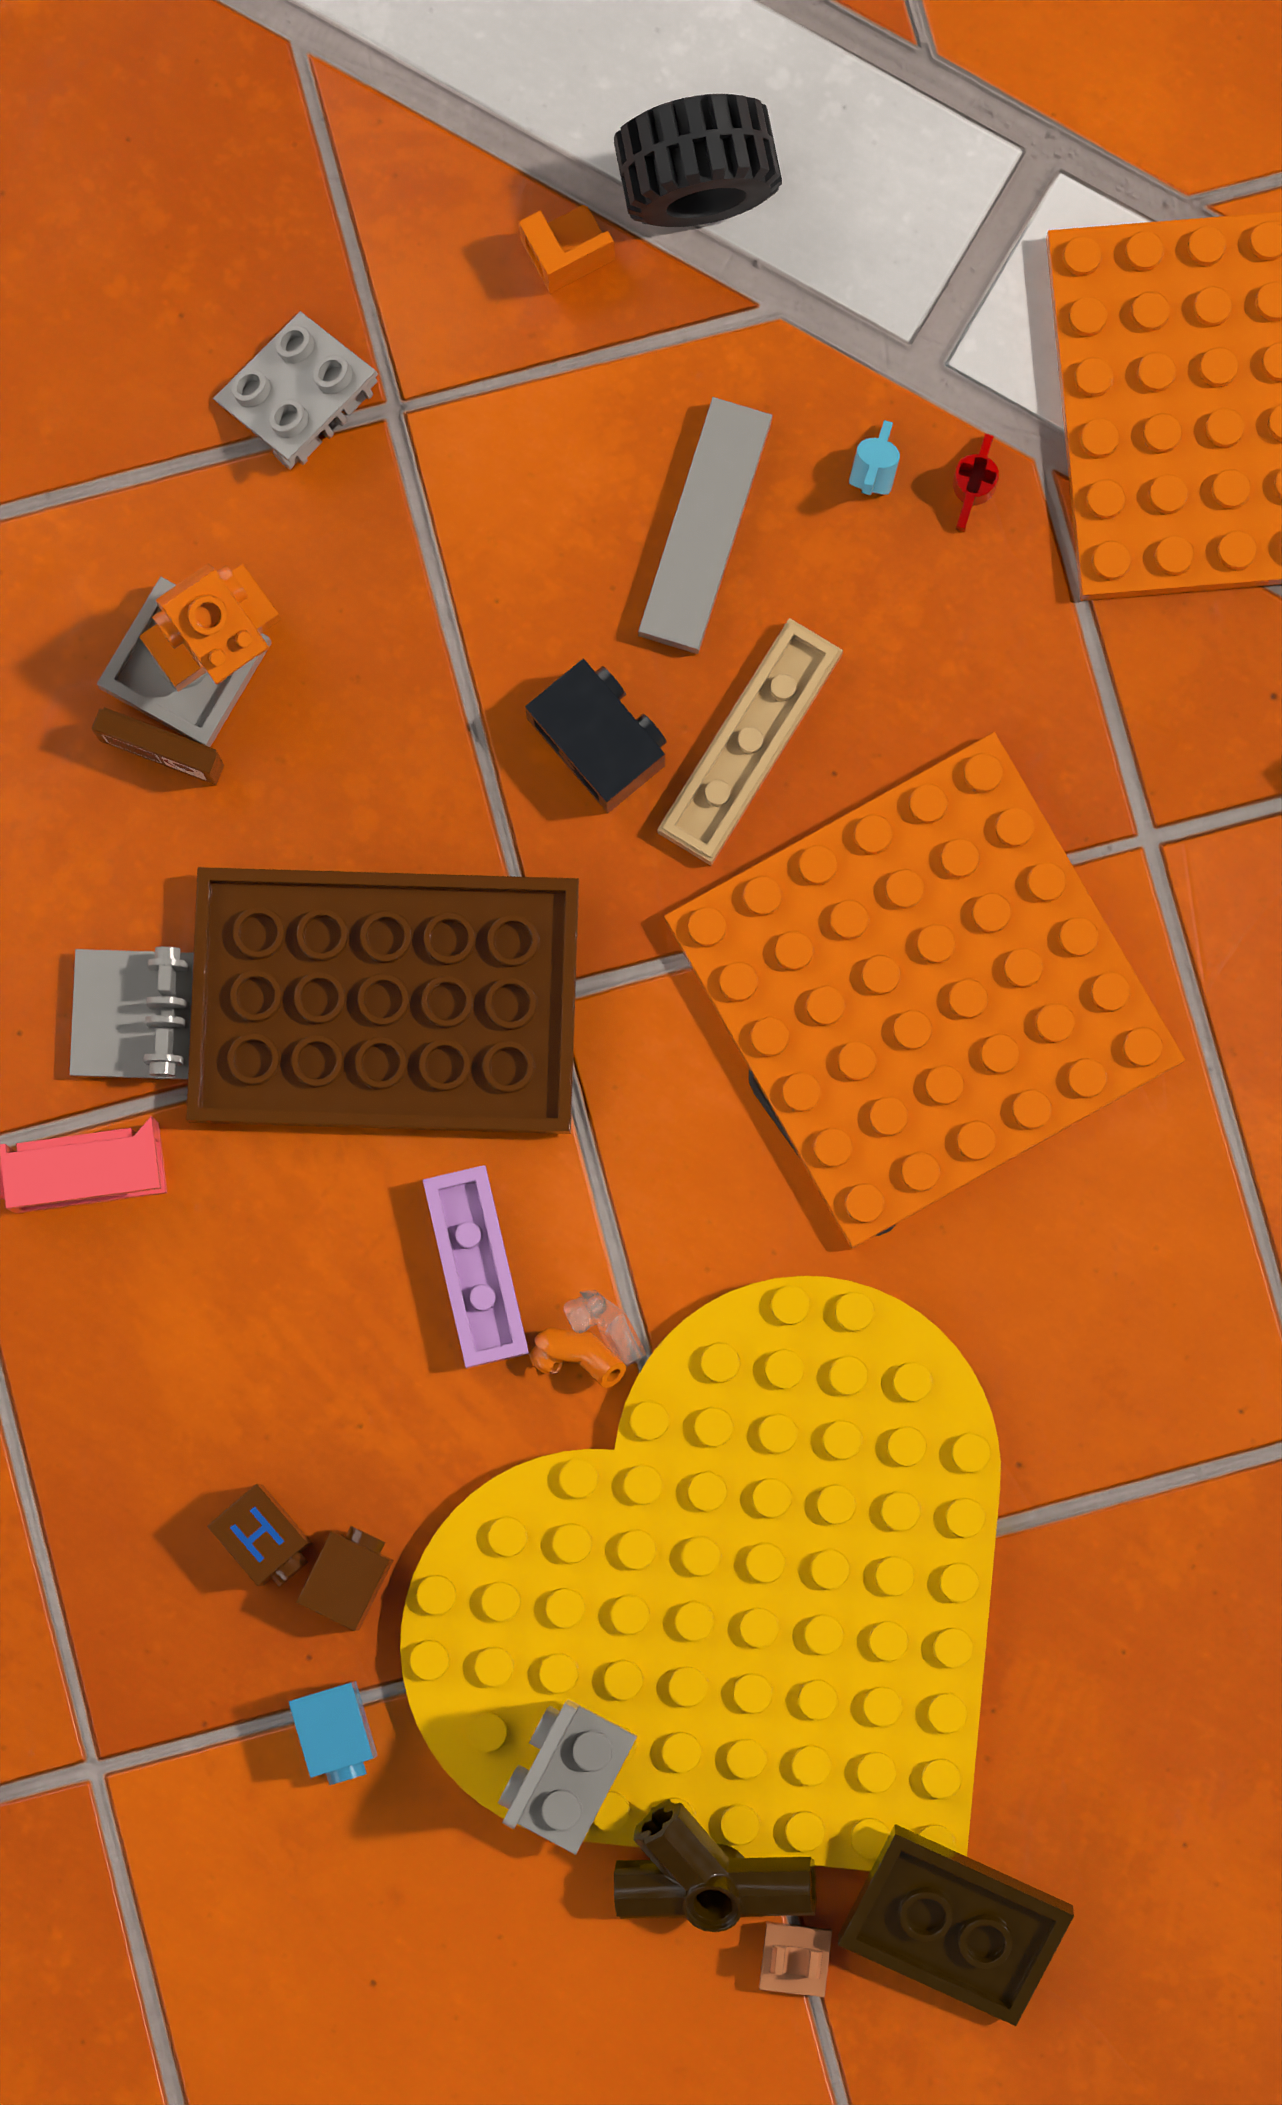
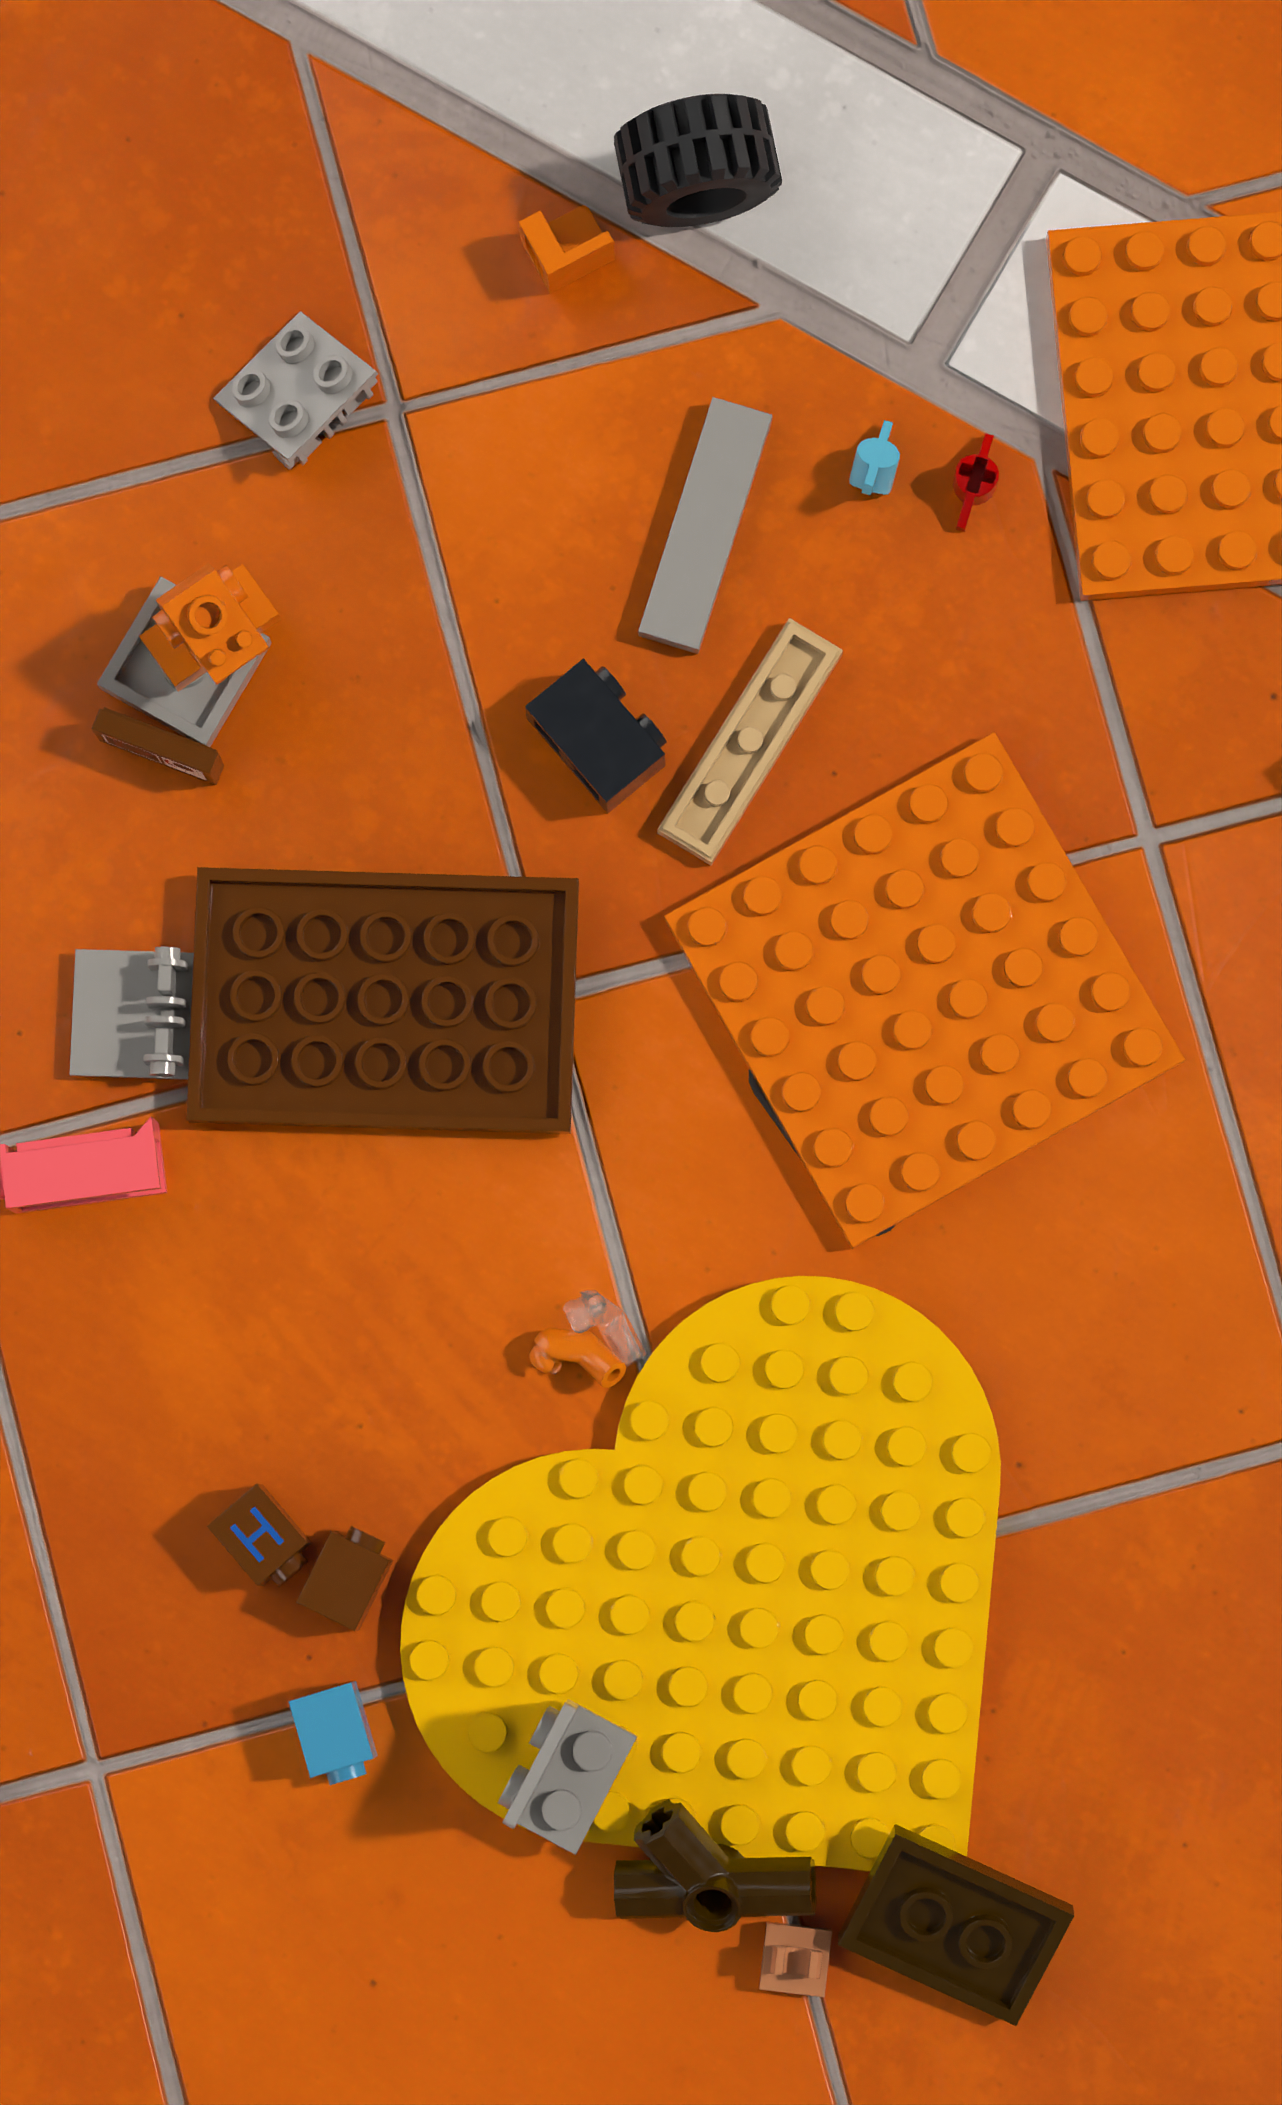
lavender plate [423,1165,529,1368] -> none

